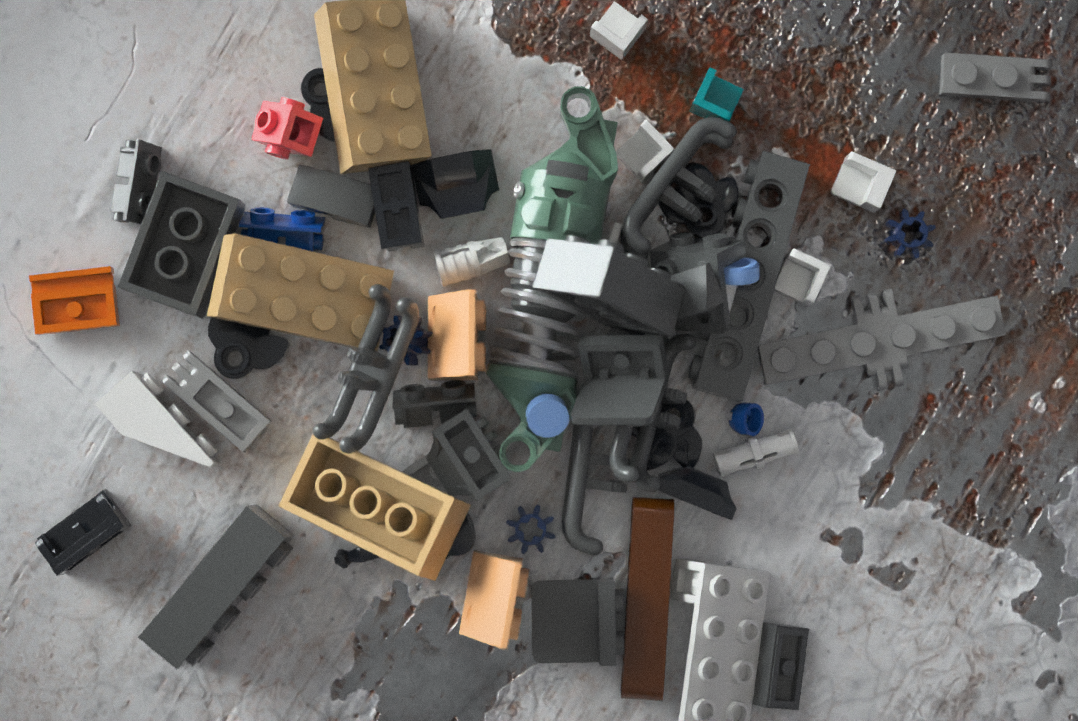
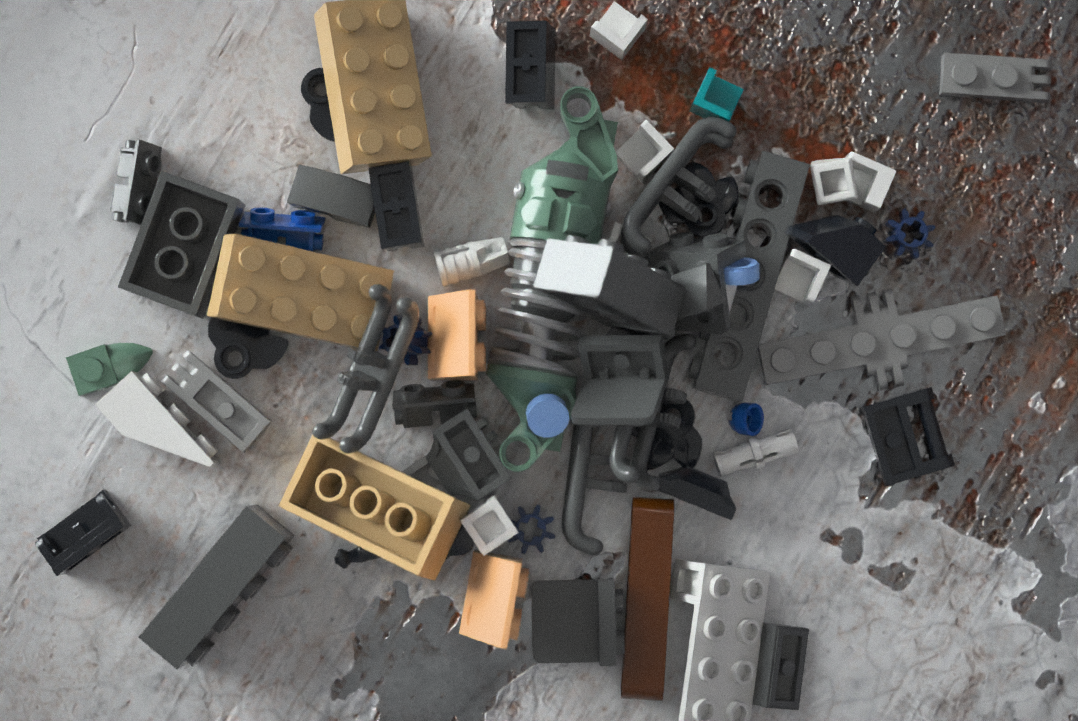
orange plate [29,266,120,335] -> none
coral brick [251,97,323,160] -> none
black slope [412,149,499,219] -> none
none -> sand green plate [66,343,153,396]
none -> white panel [460,495,519,556]
none -> black hinge [505,20,556,110]
none -> black slope [785,215,886,286]
none -> white slope [810,157,859,205]
none -> black plate [861,387,955,486]

